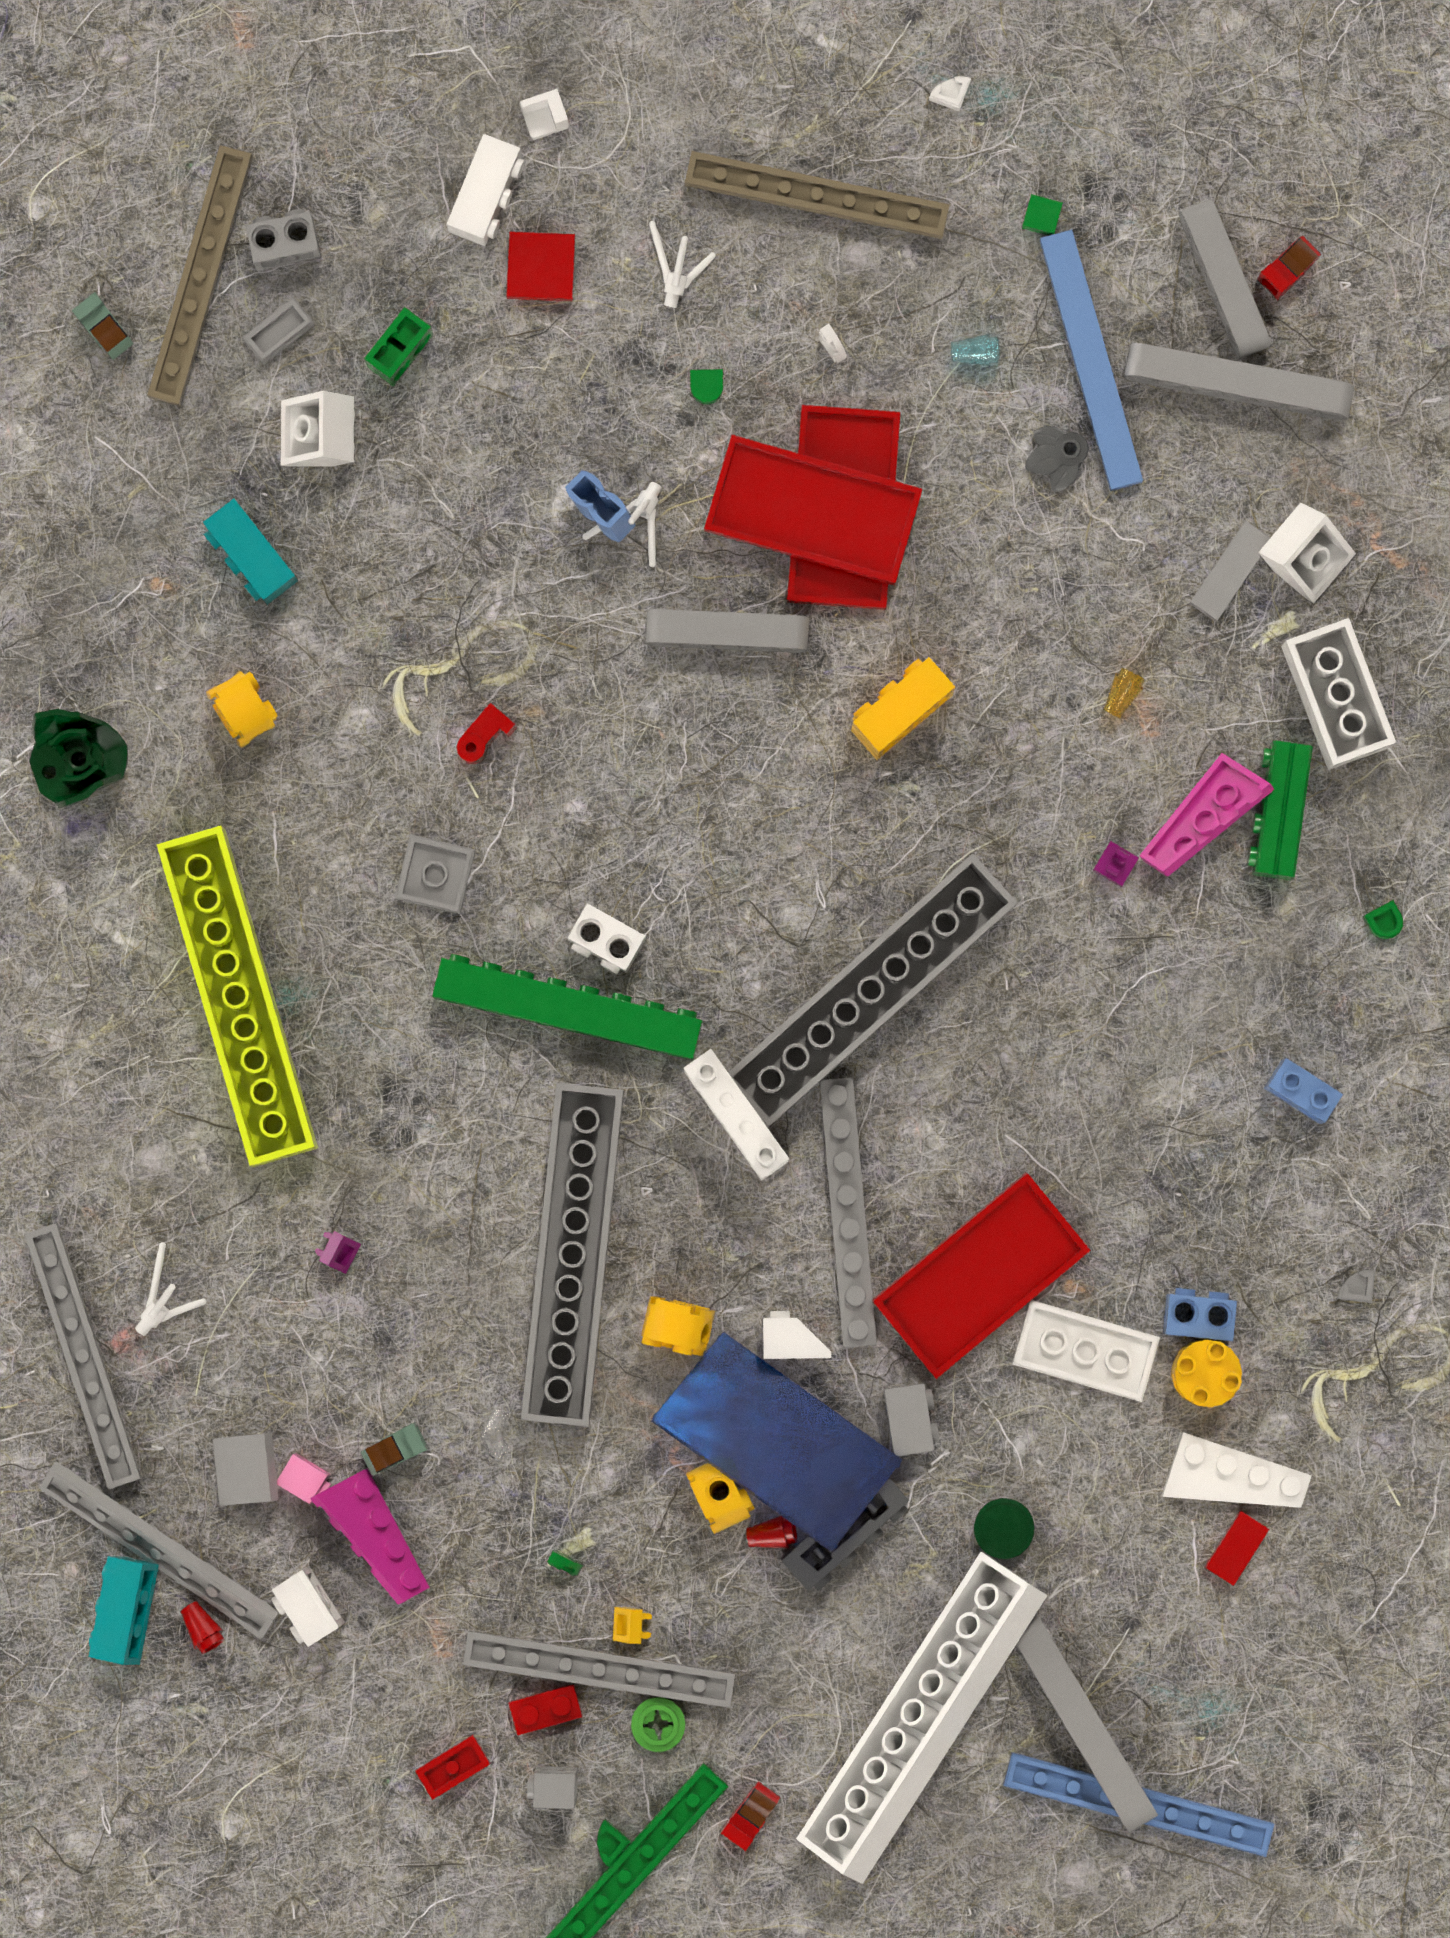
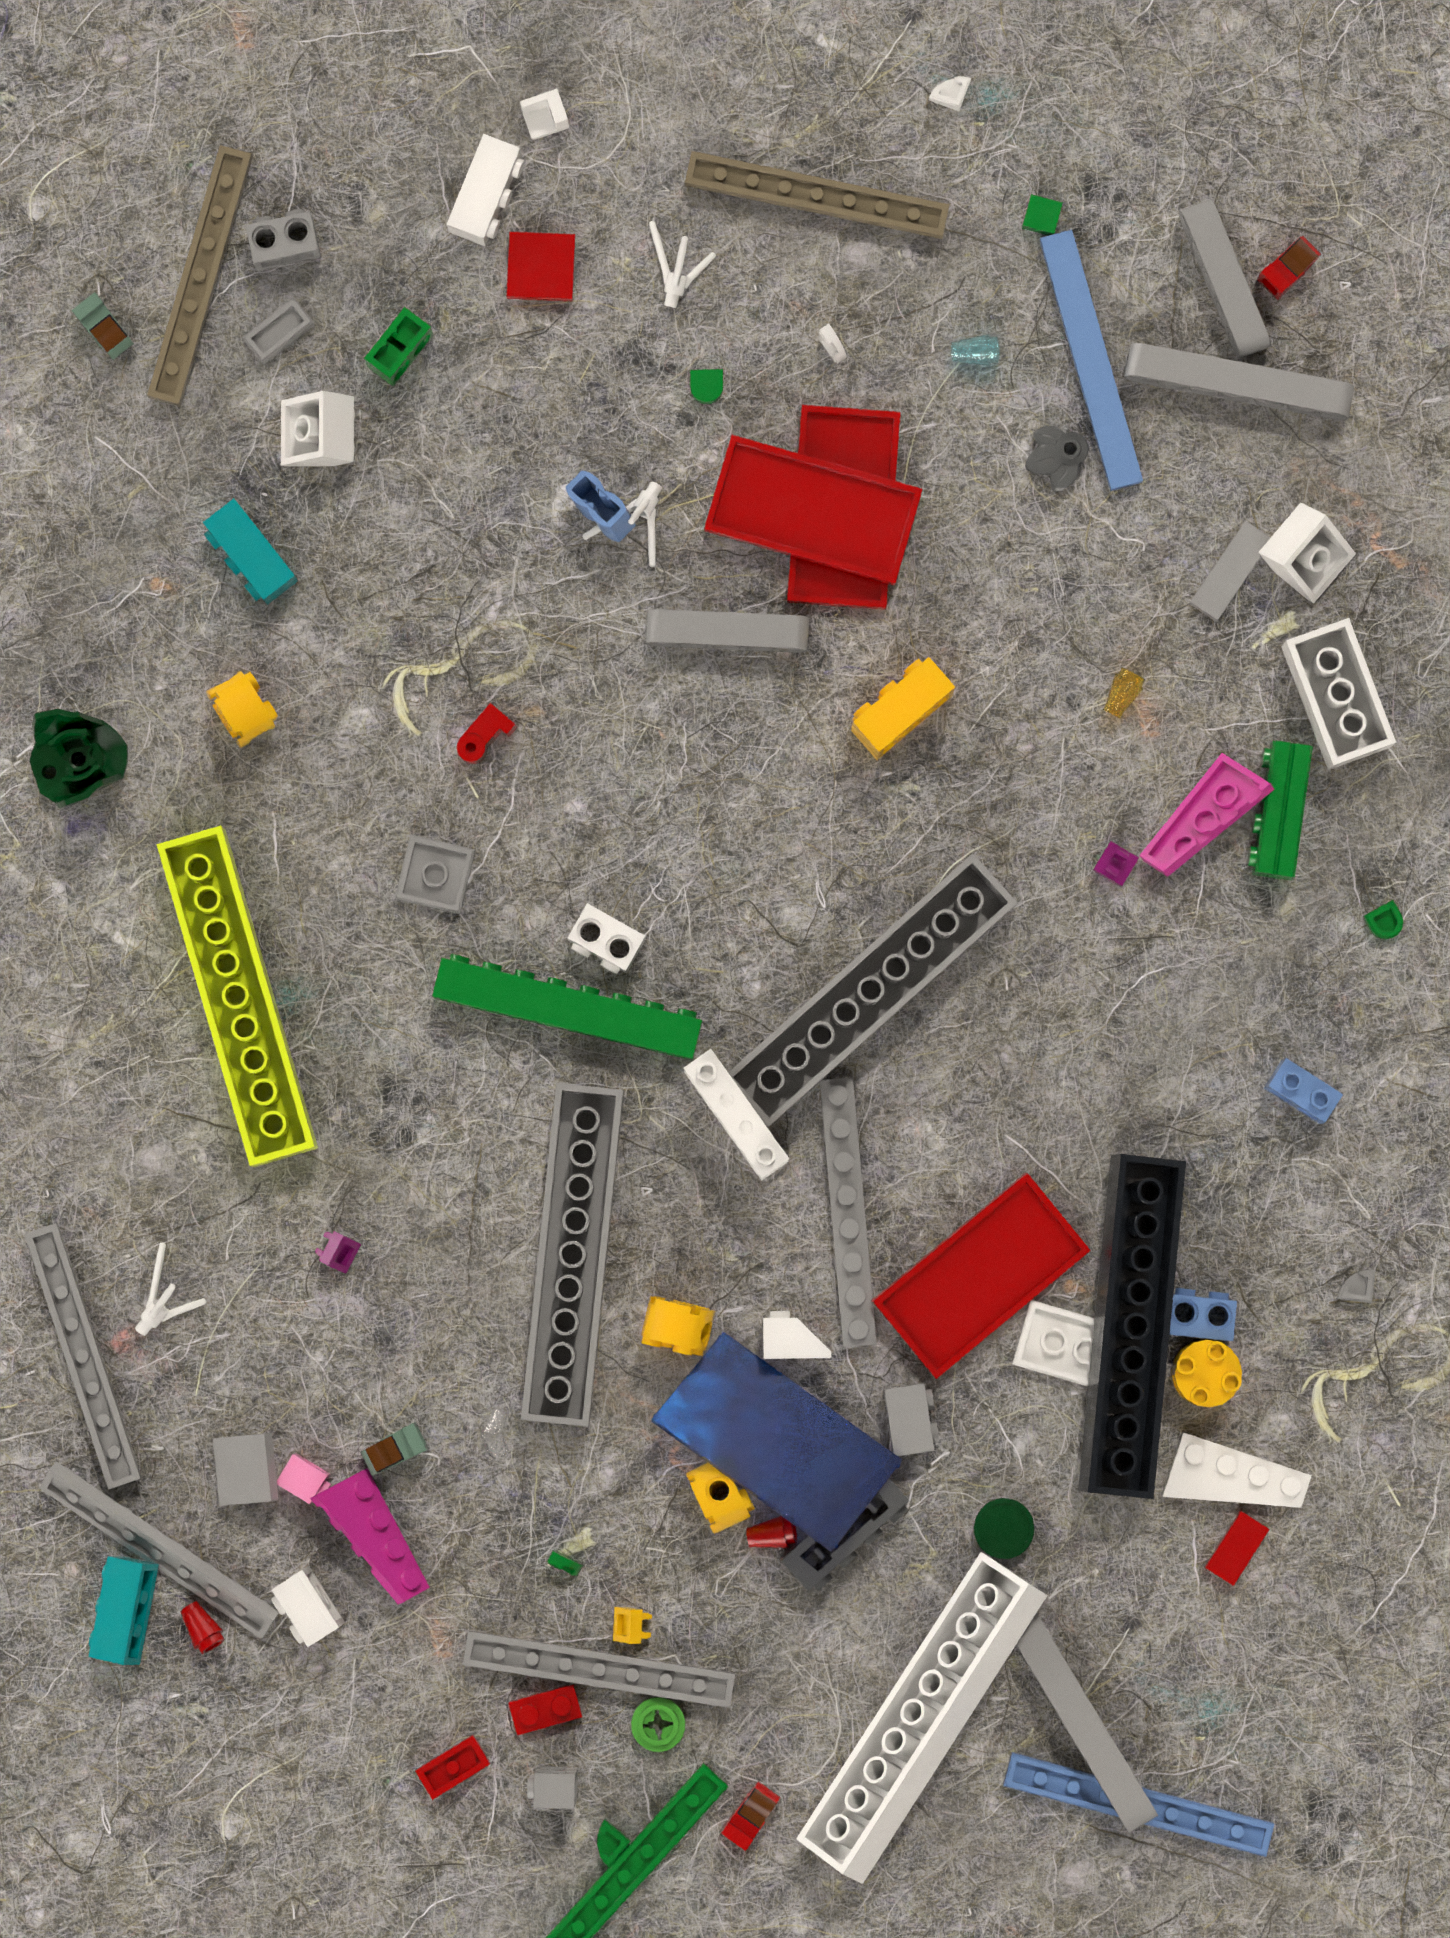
none -> black brick [1078,1154,1186,1499]

